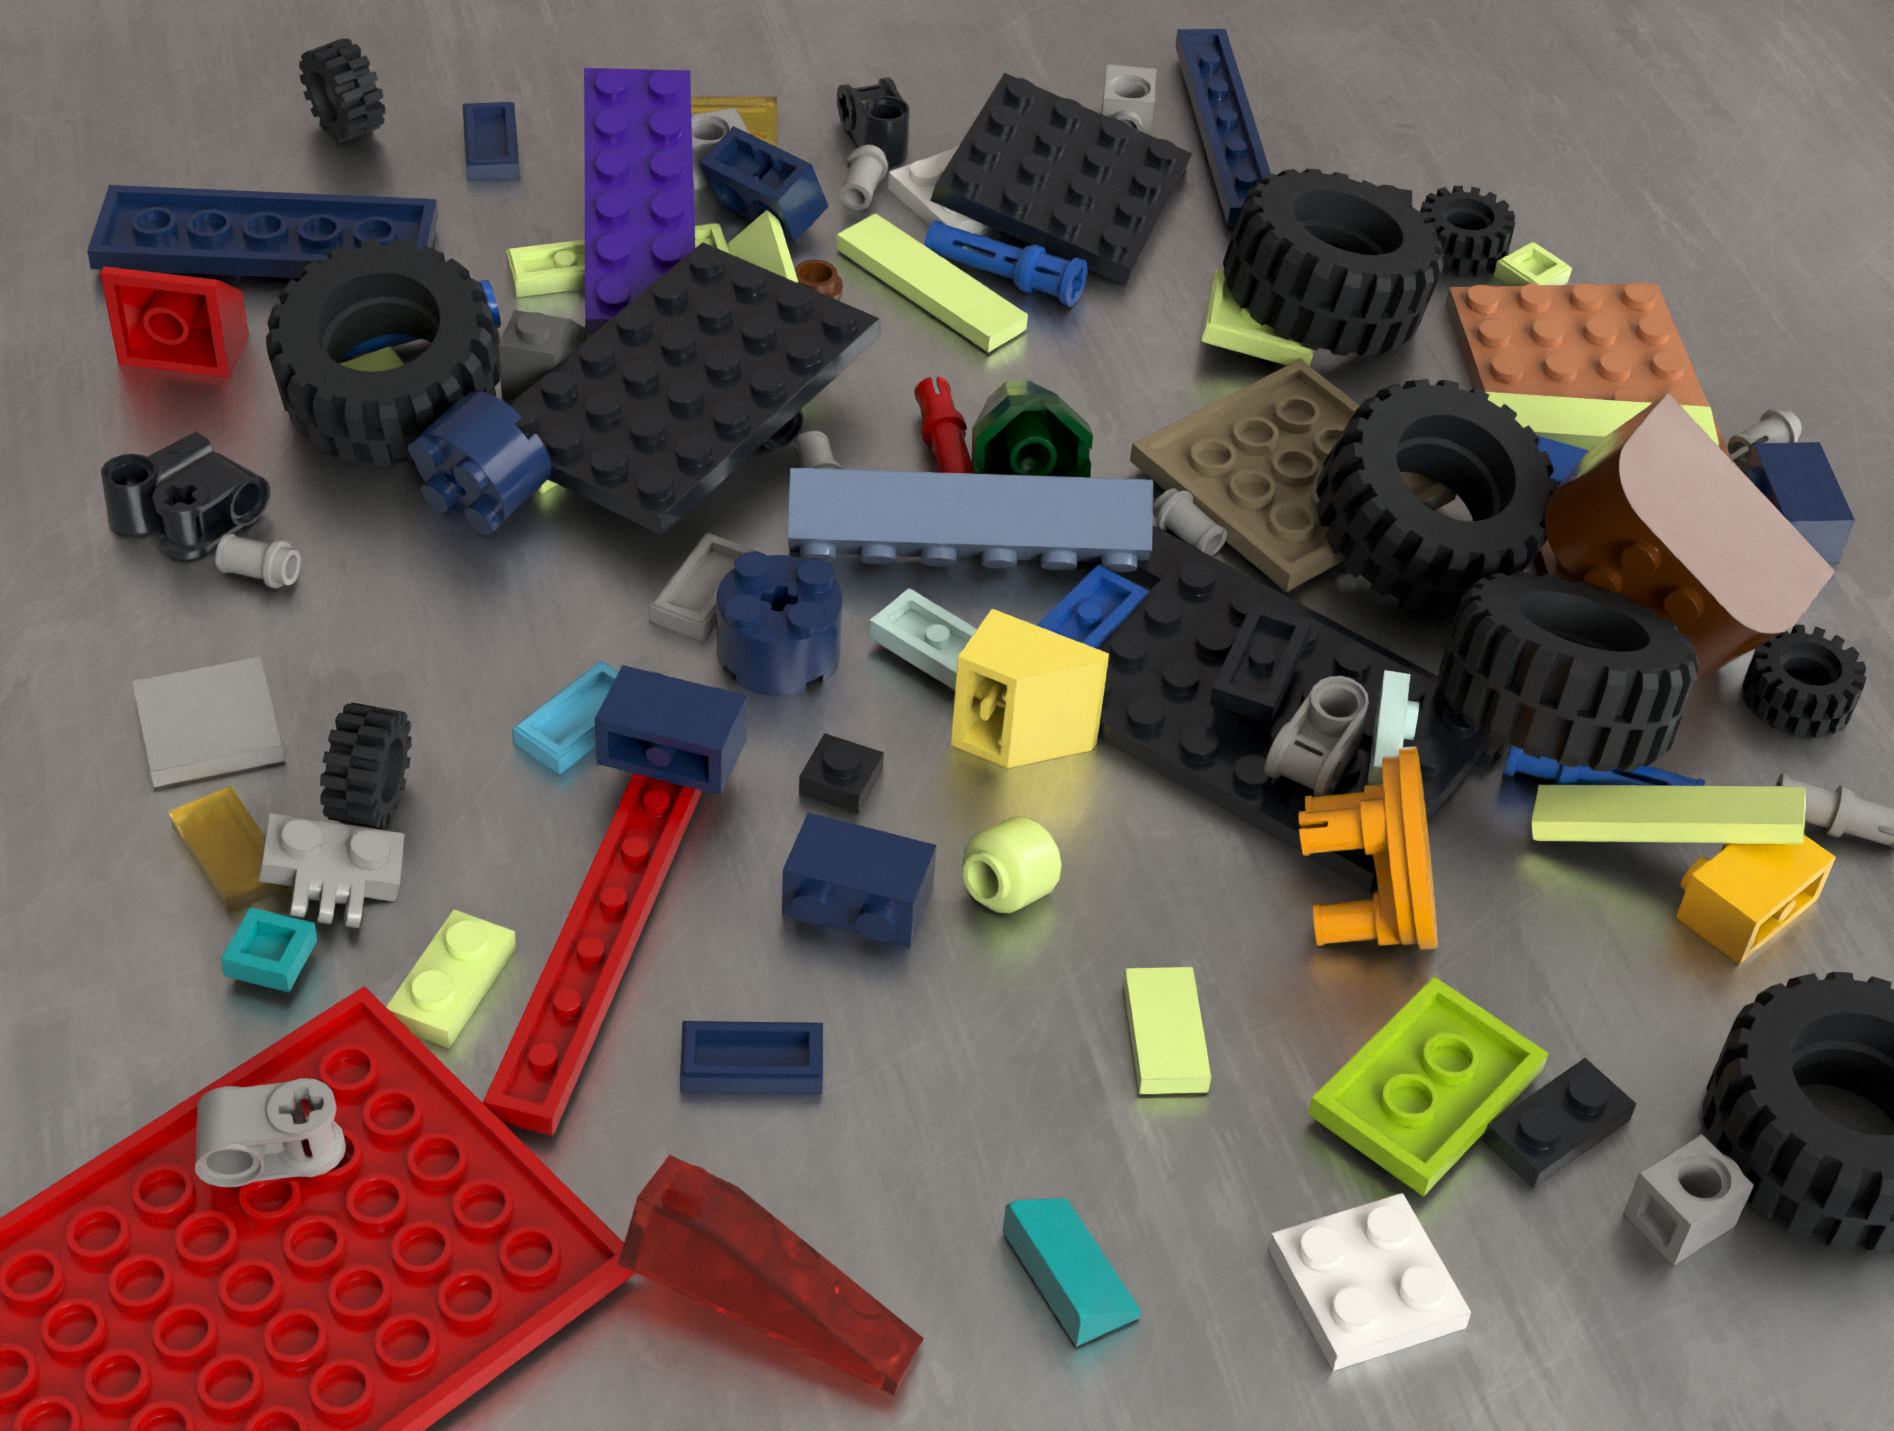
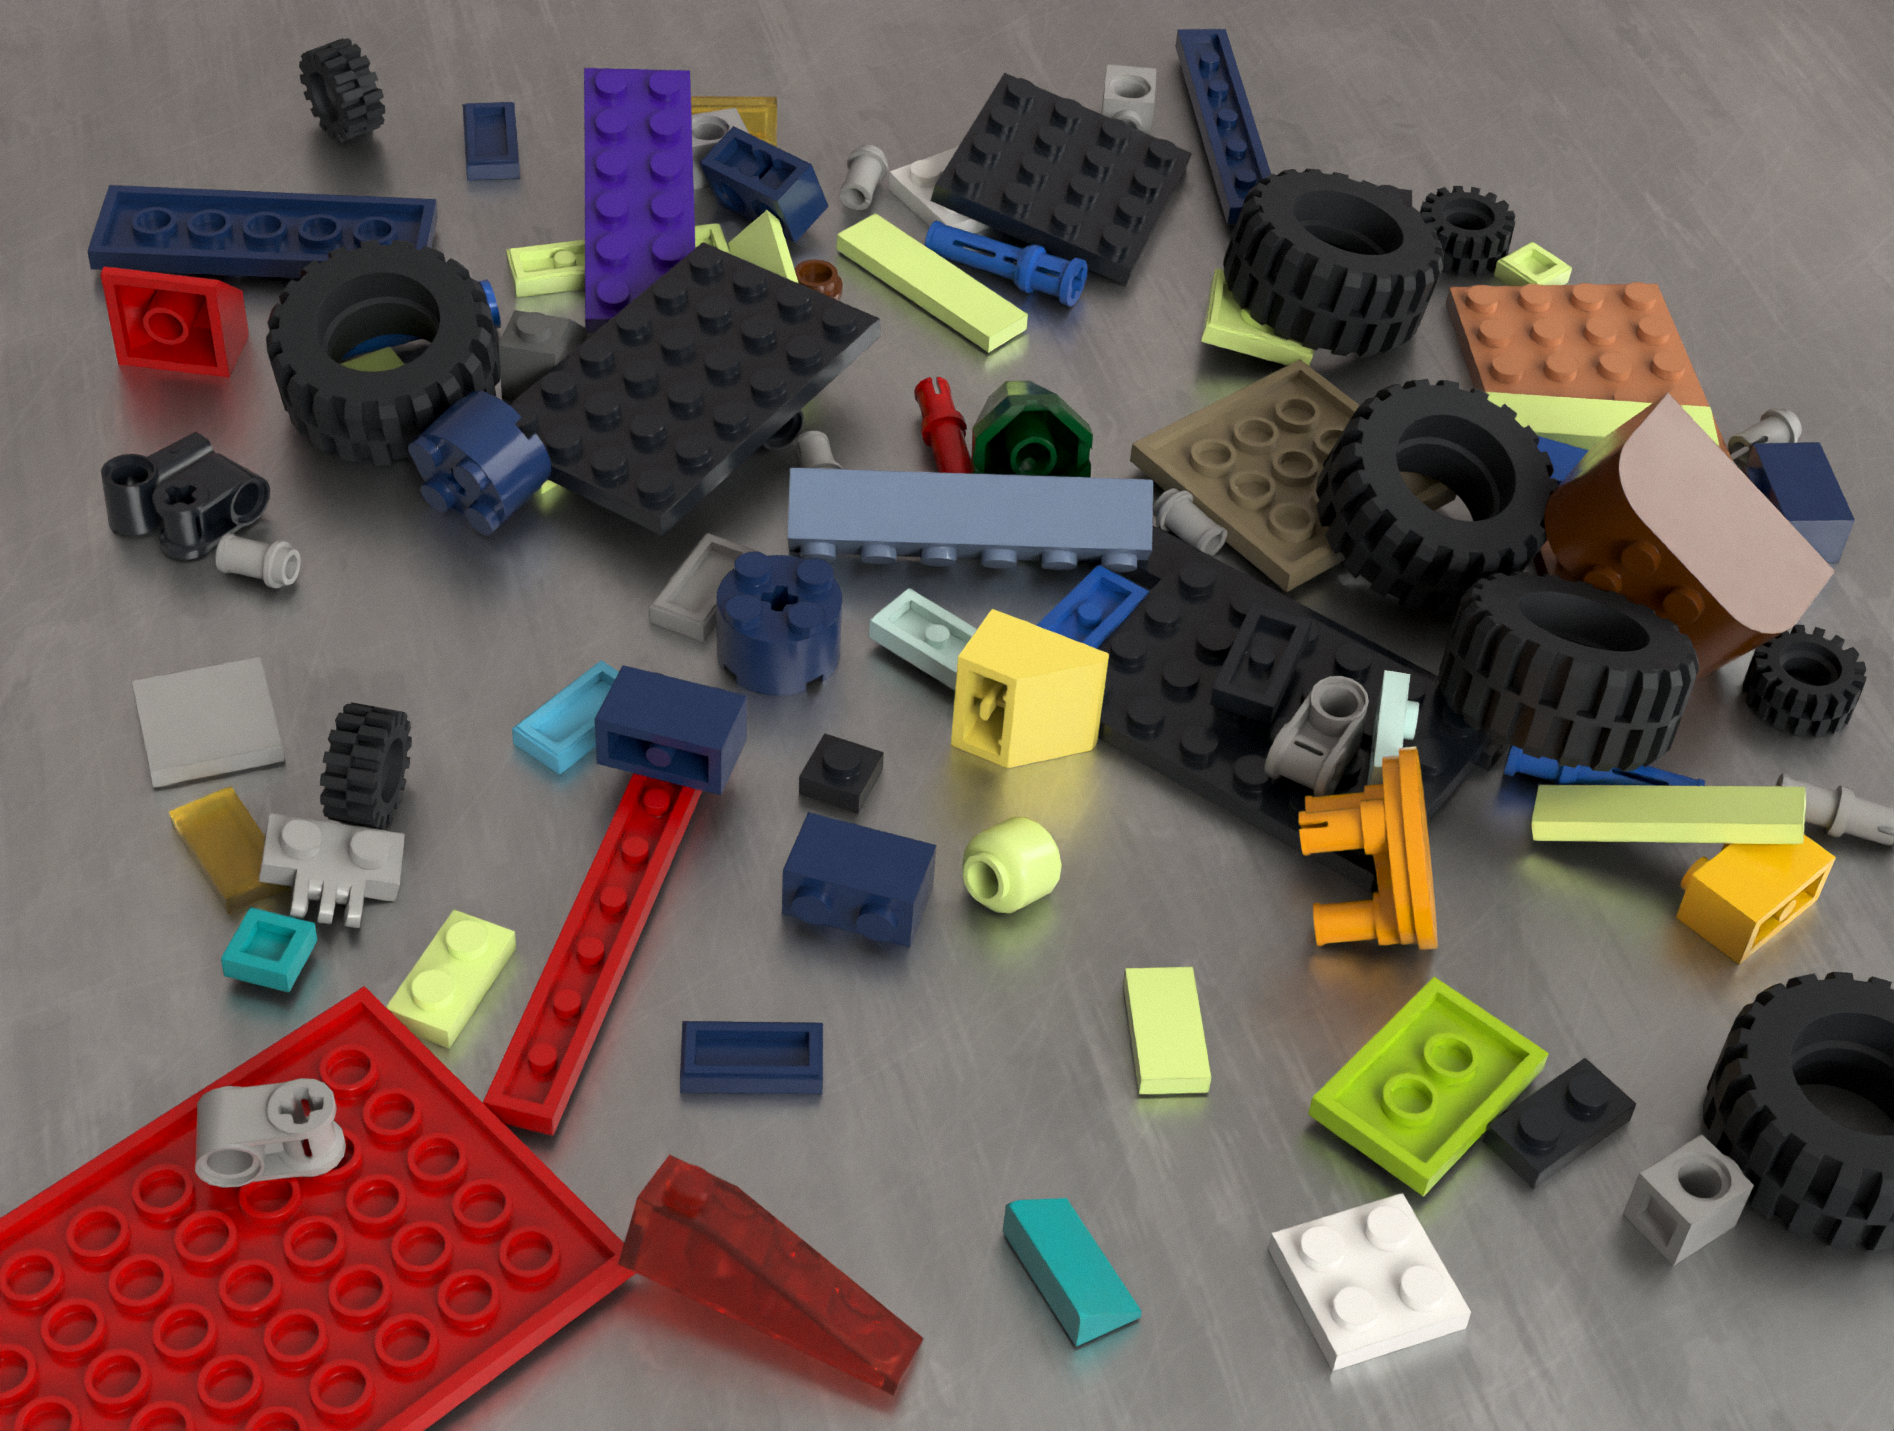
black piece [837,77,910,165] -> none

